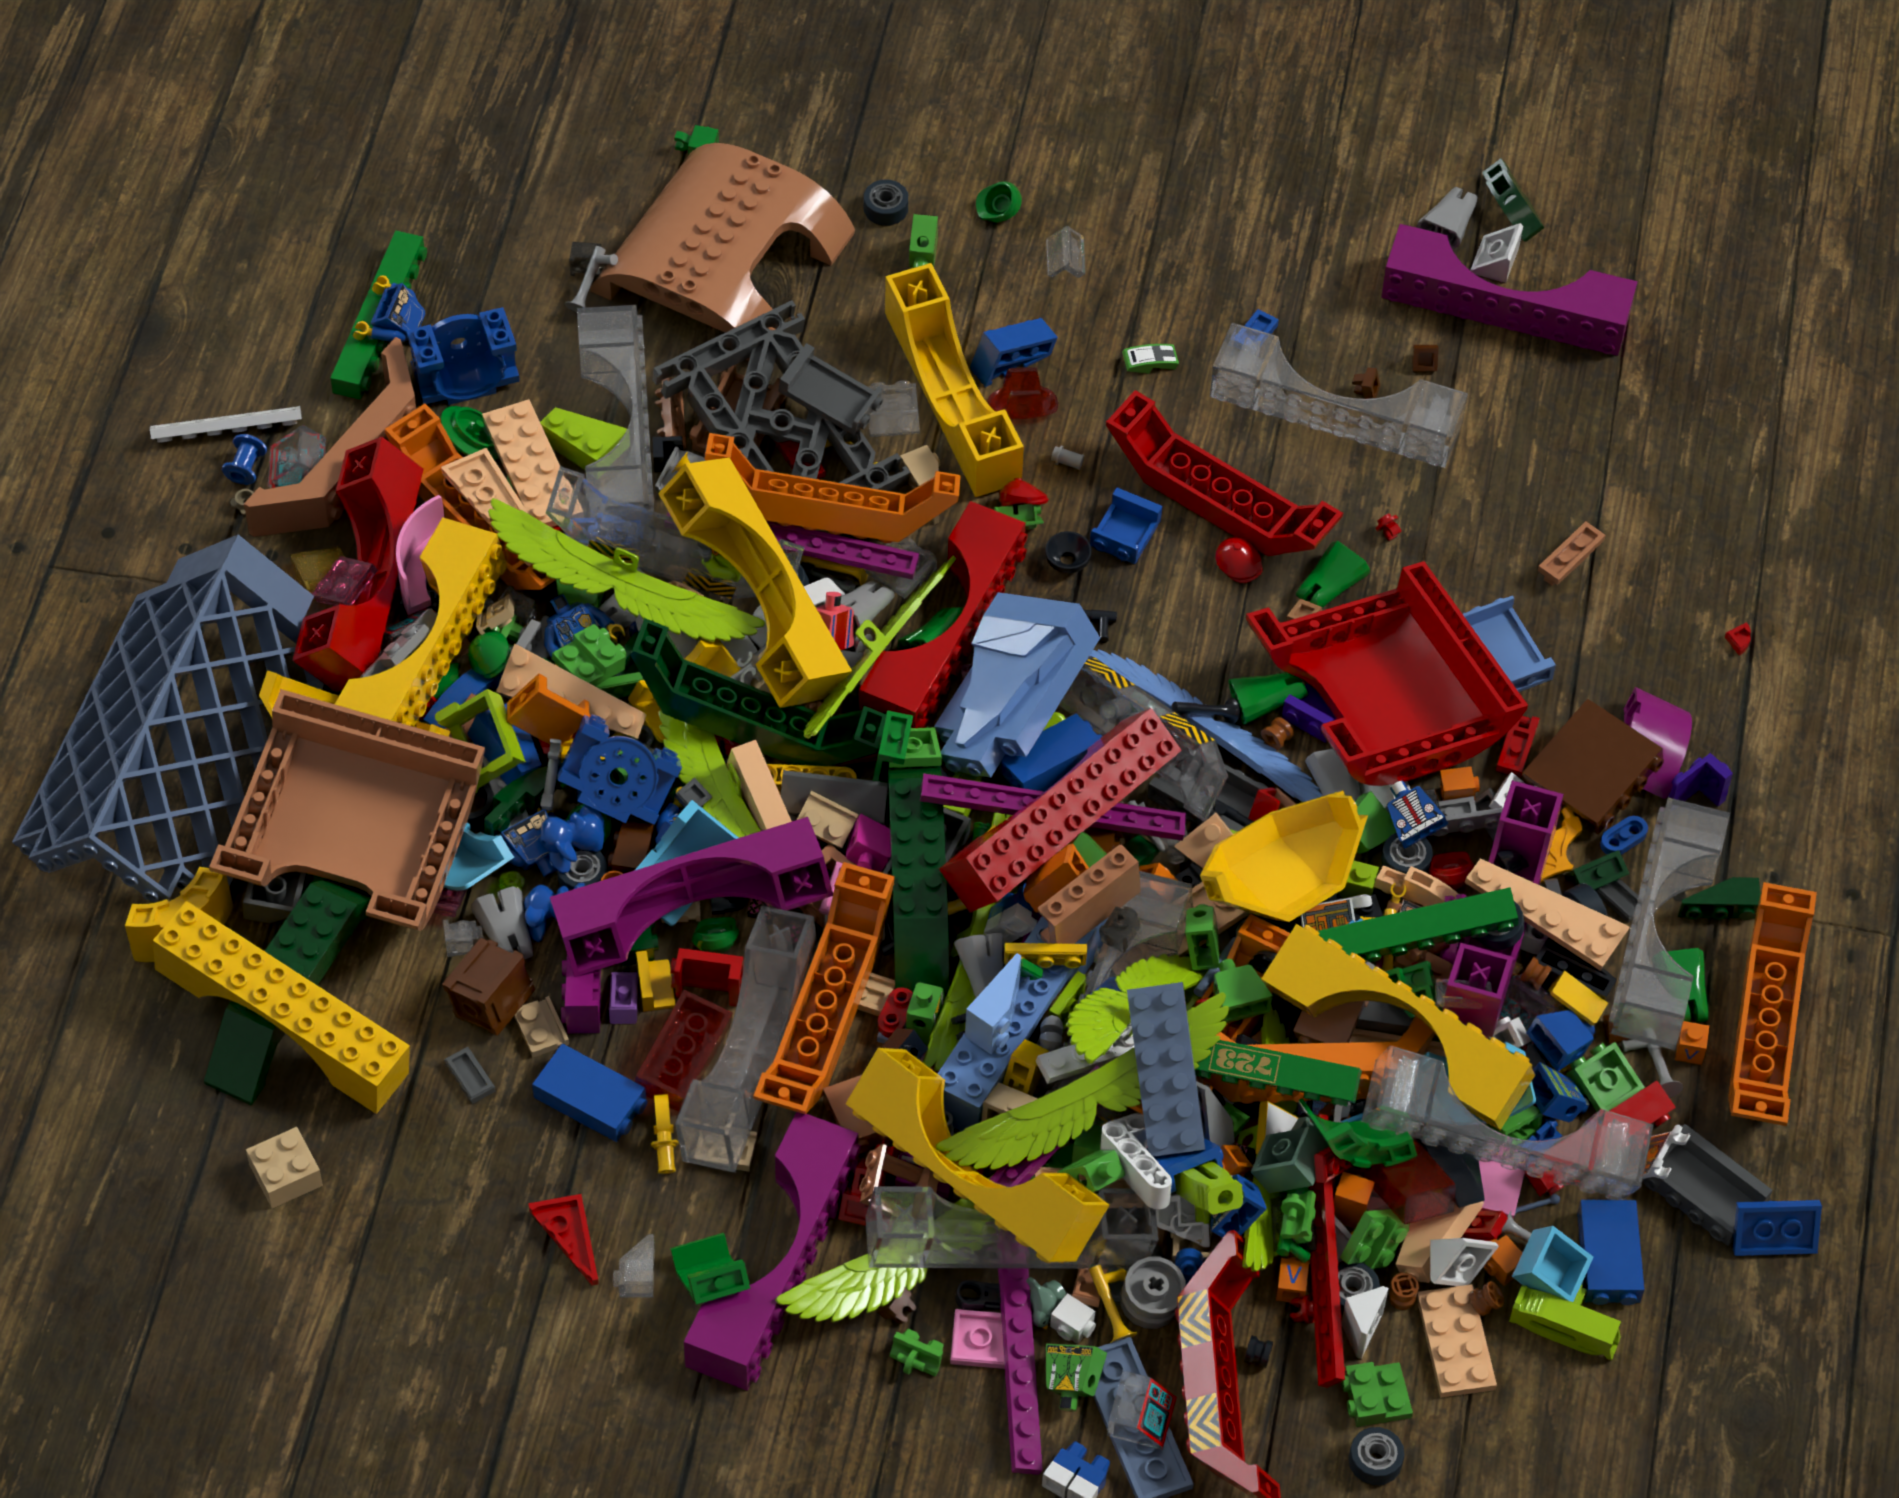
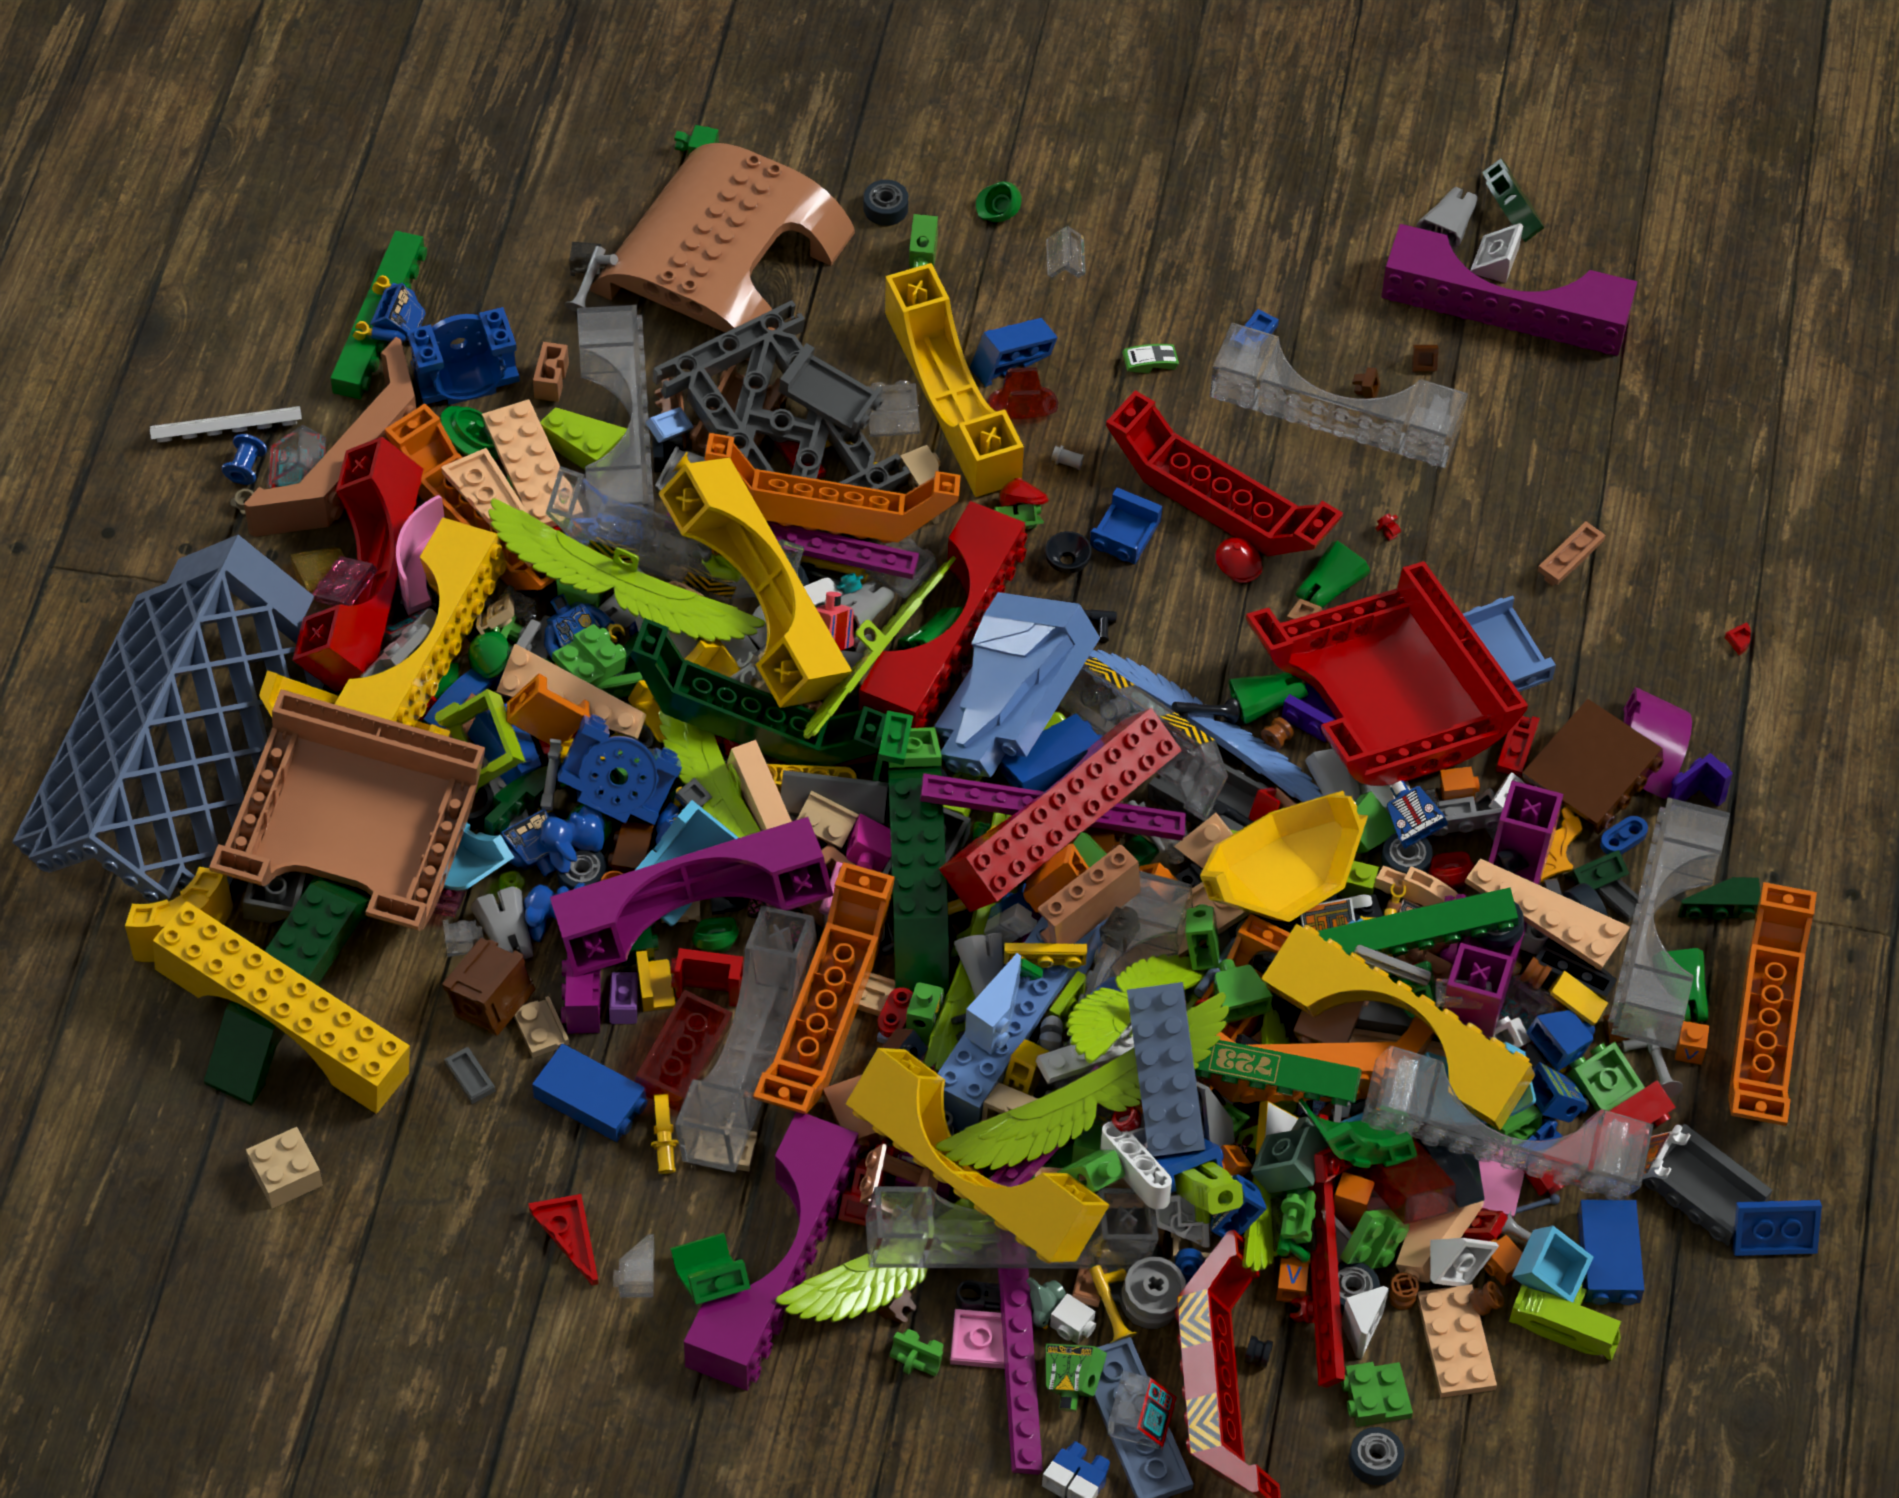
none -> nougat brick [533,342,569,402]
none -> light blue tile [645,407,694,443]
none -> teal plate [836,573,863,594]
none -> red piece [1112,1106,1141,1132]
none -> light grey axle [1354,945,1431,986]

